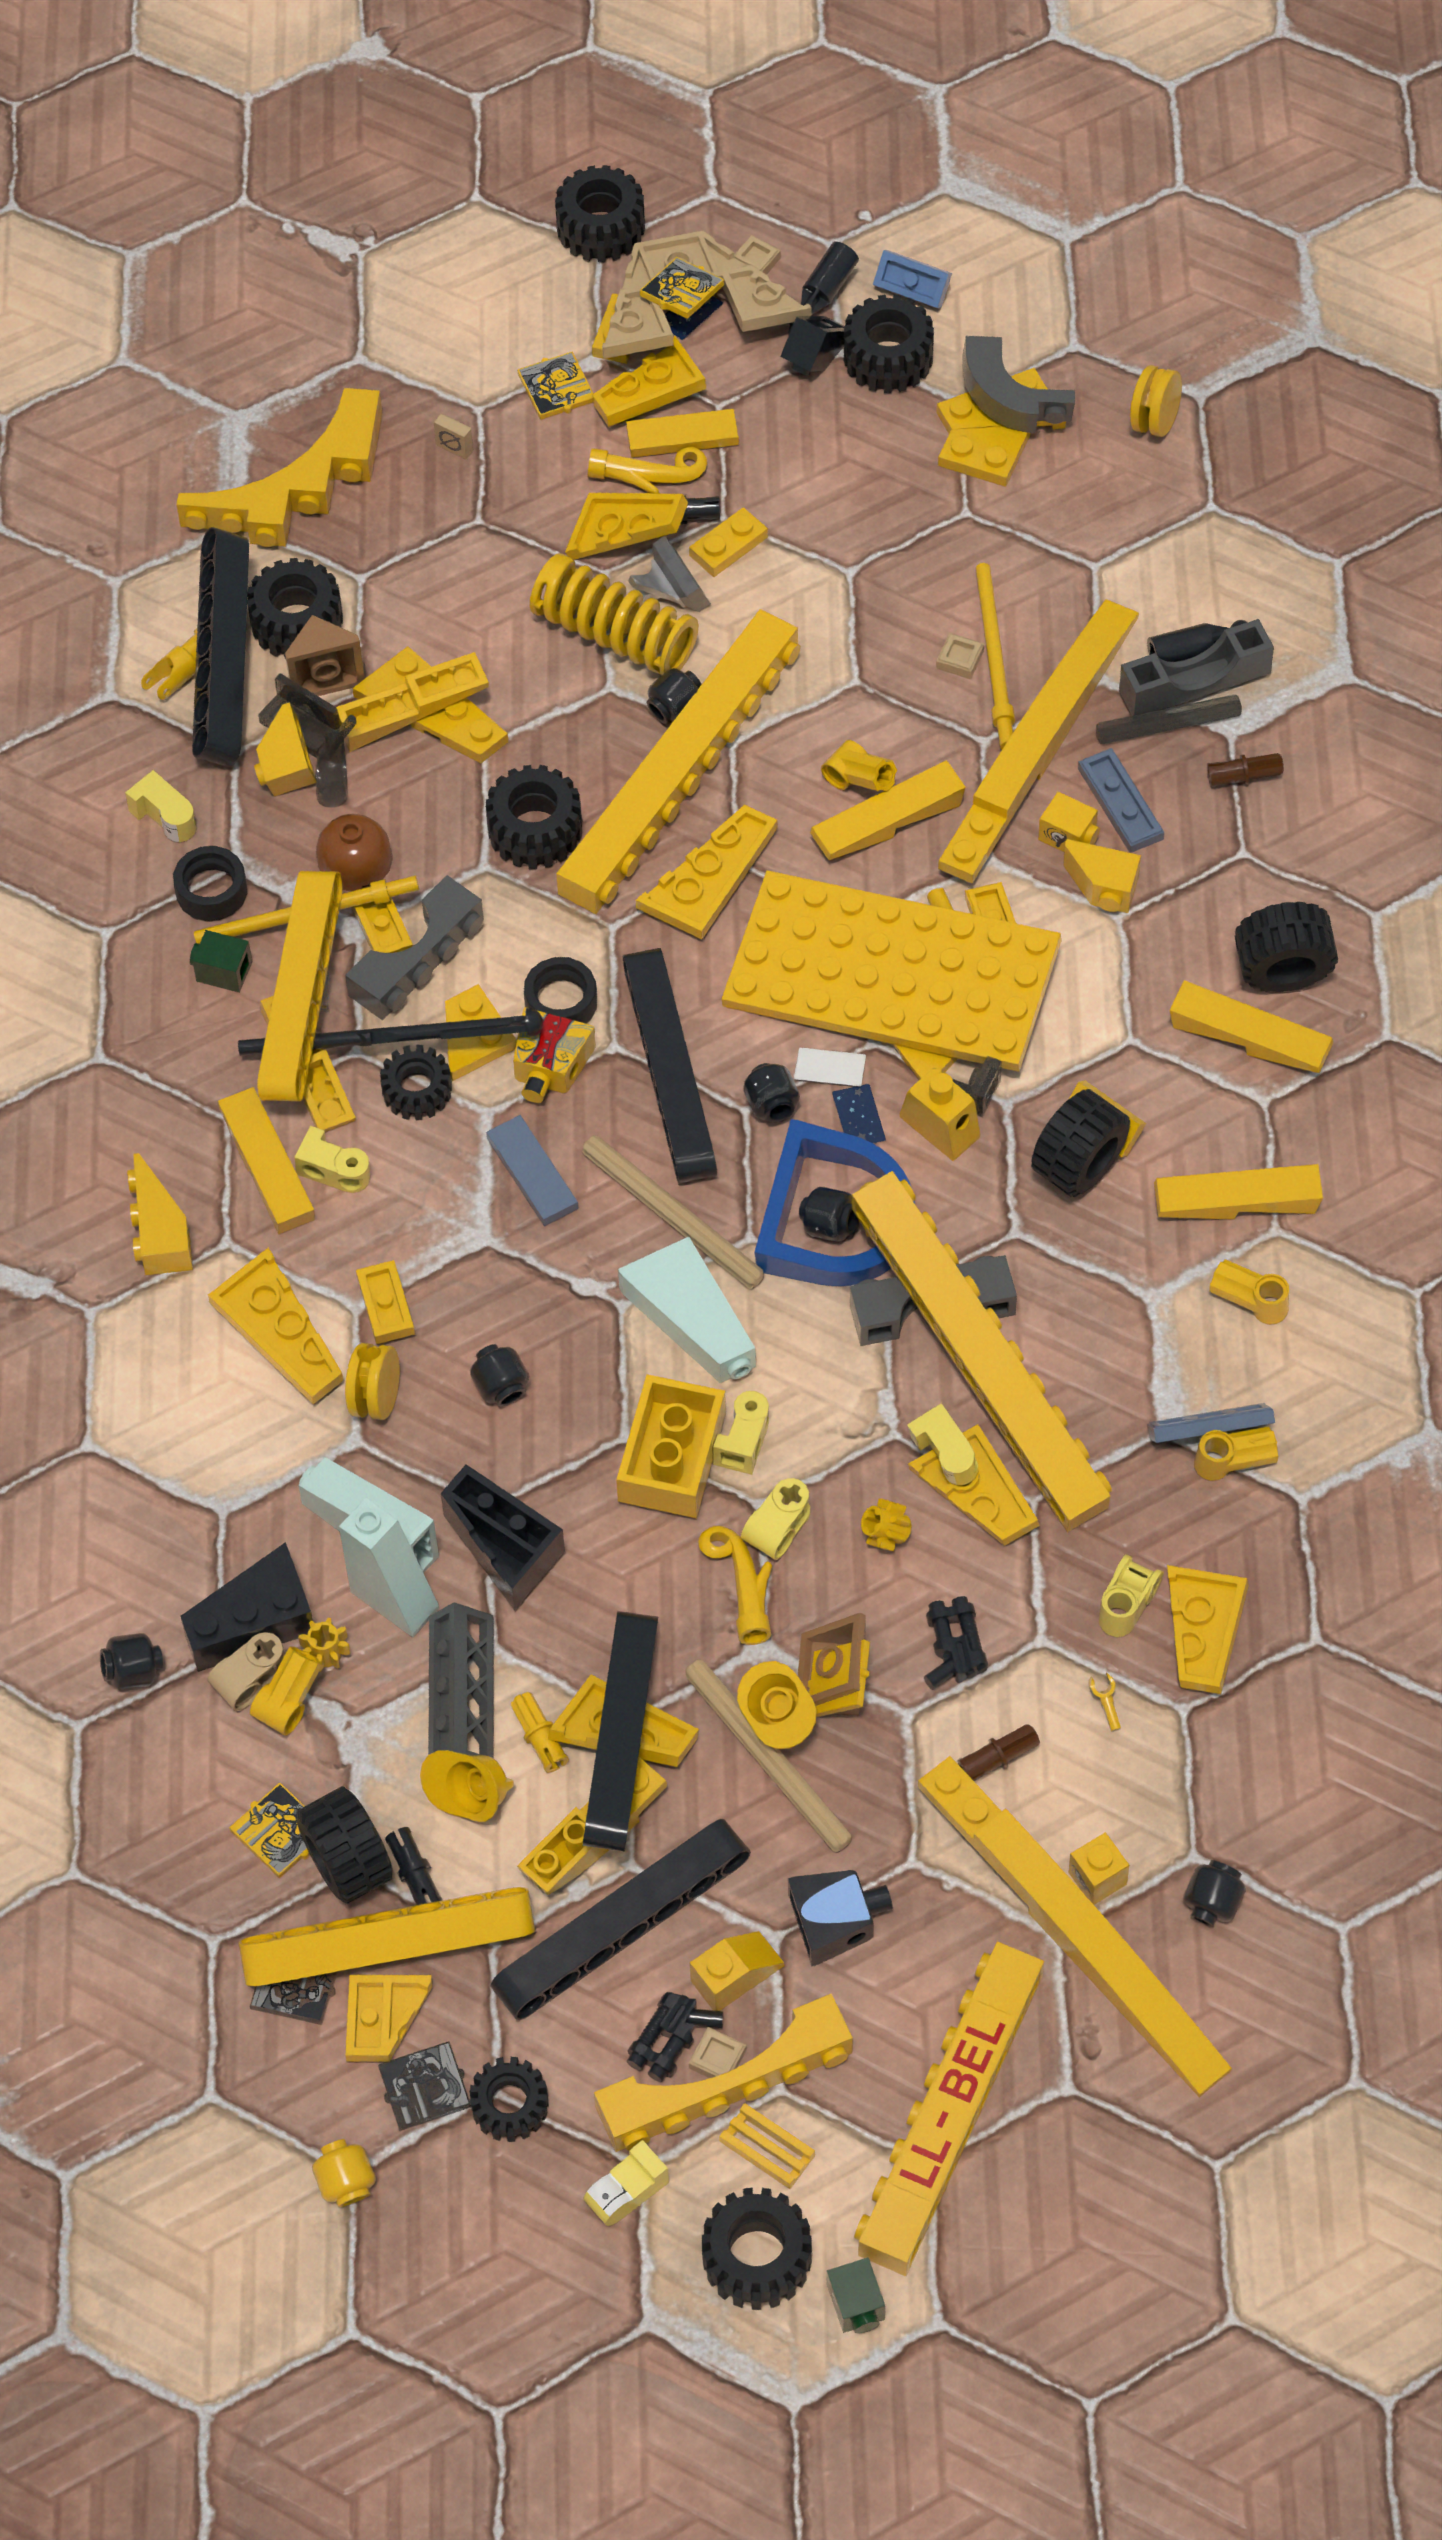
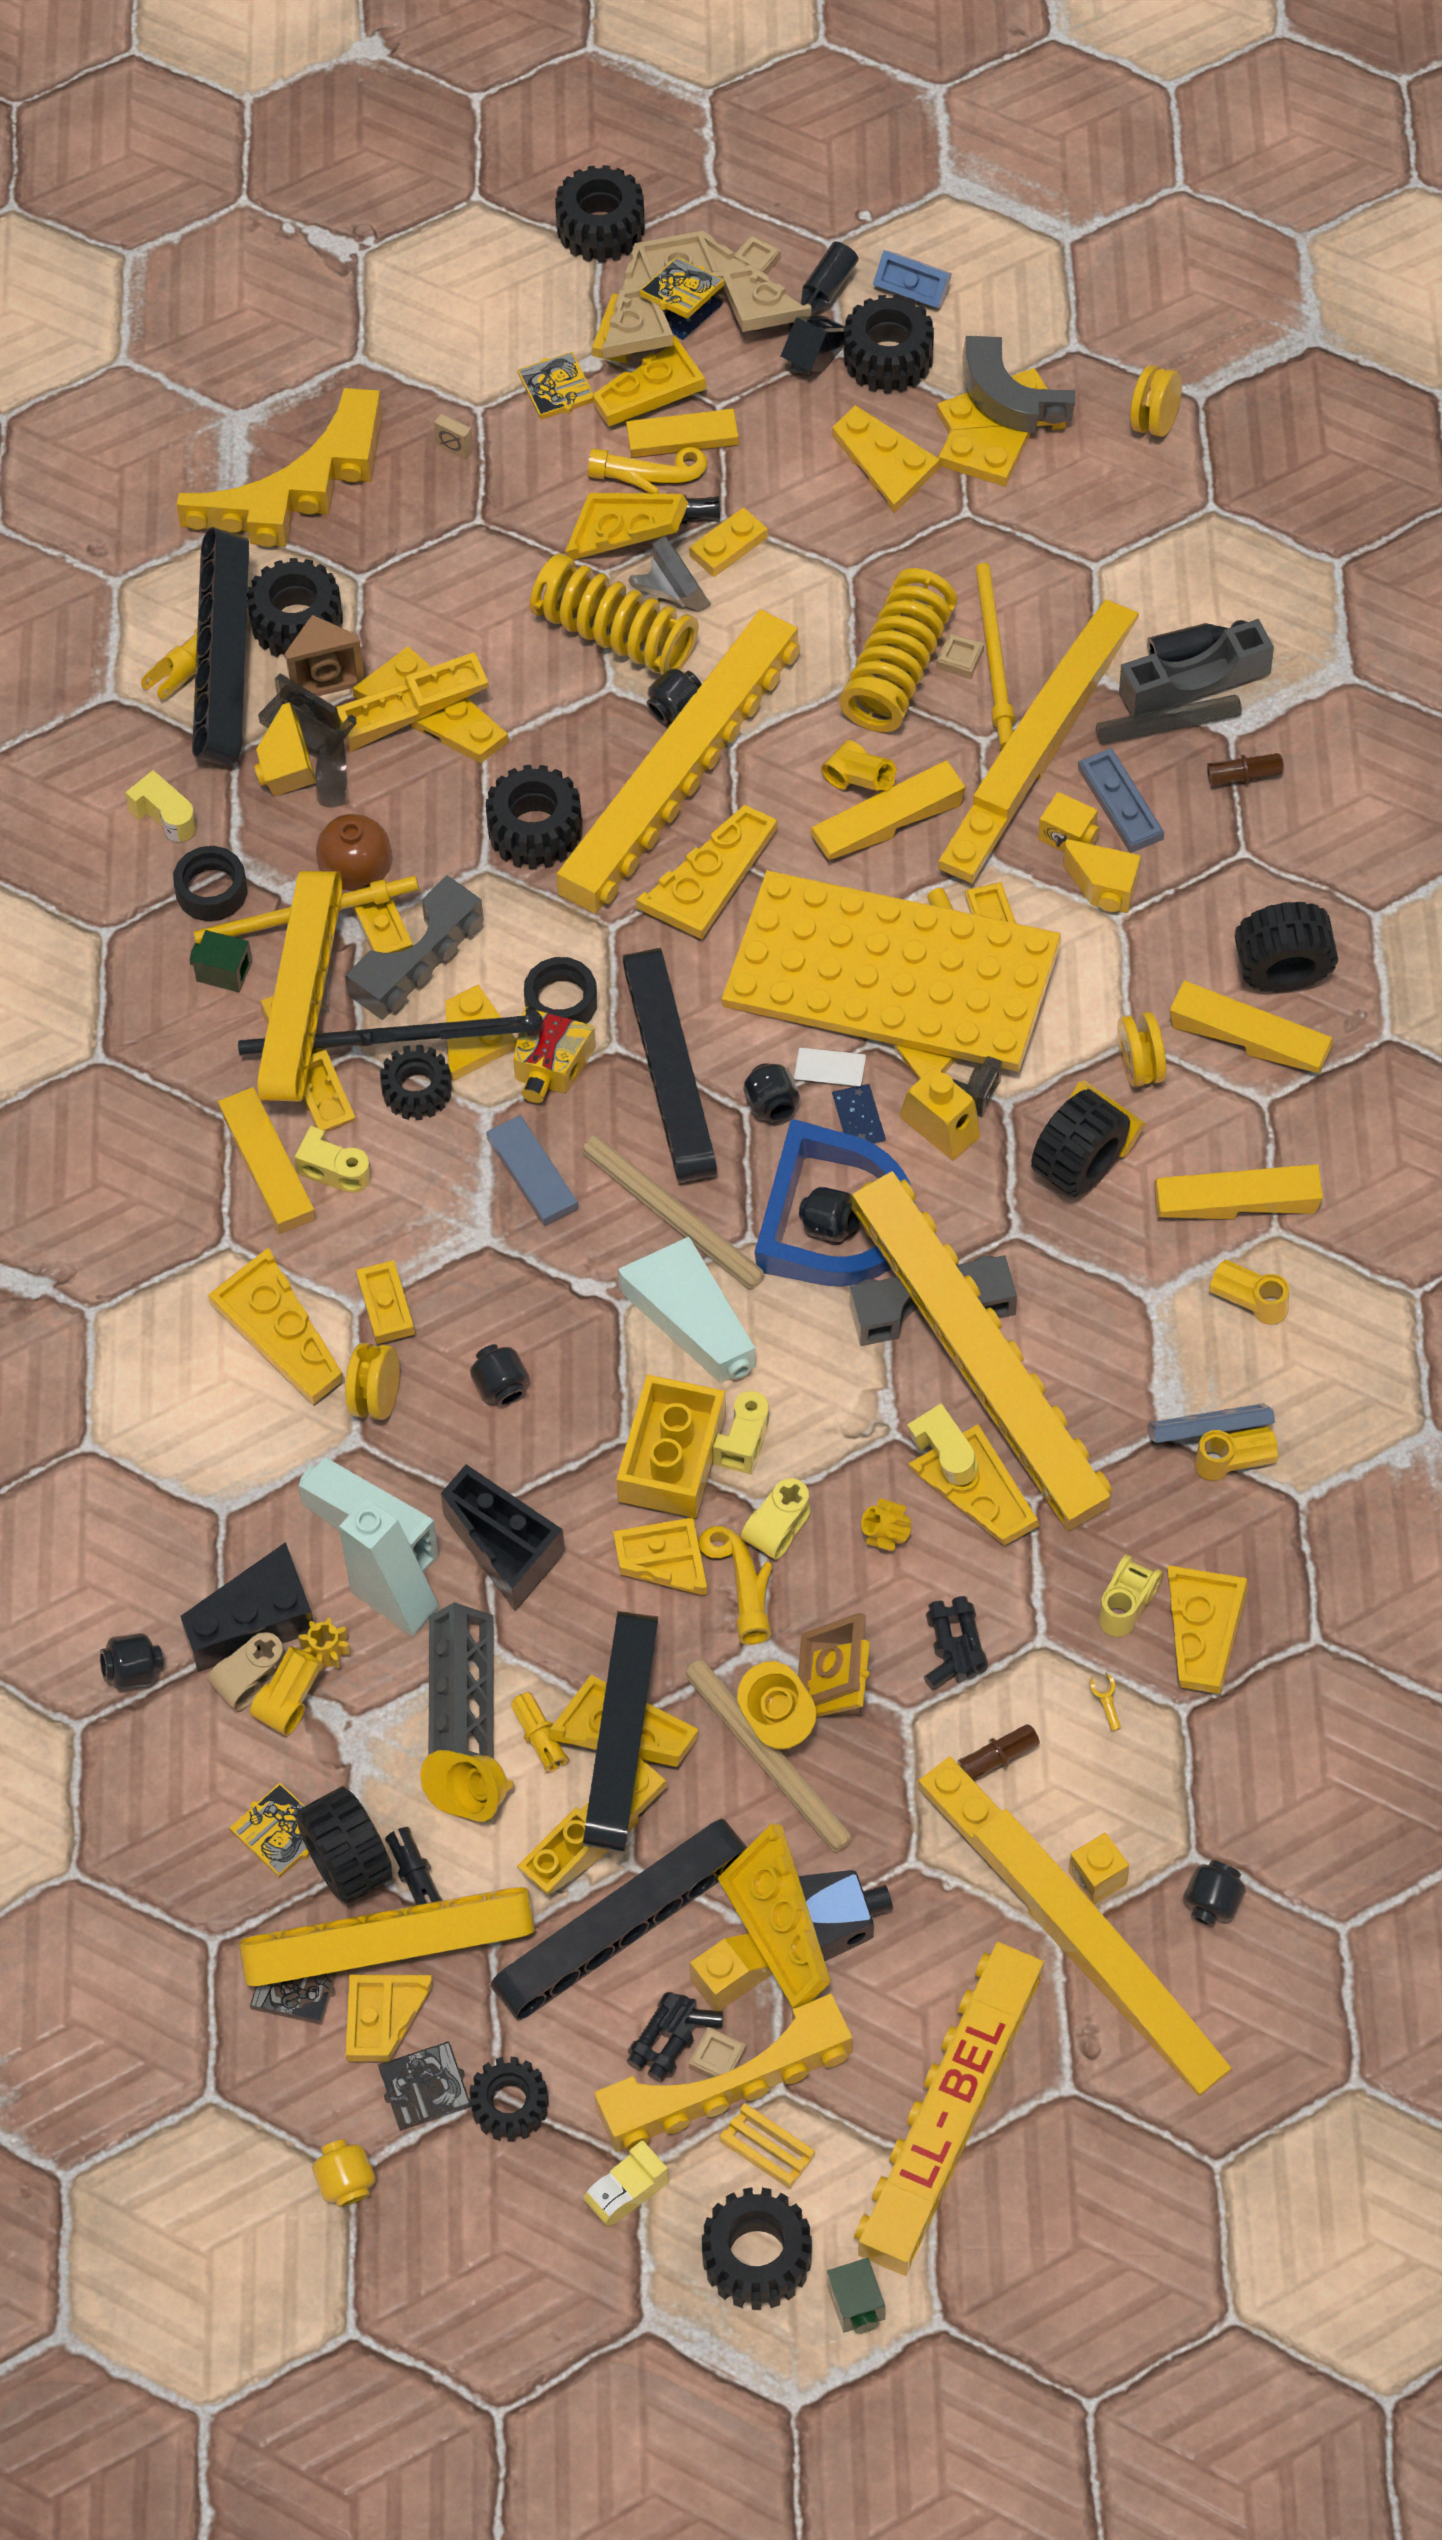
yellow slope [127,1153,193,1275] -> none
none -> yellow wing [613,1517,708,1595]
none -> yellow wing [717,1823,831,2008]
none -> yellow wing [832,405,940,513]
none -> yellow piece [839,568,957,732]
none -> yellow head [1117,1011,1166,1087]

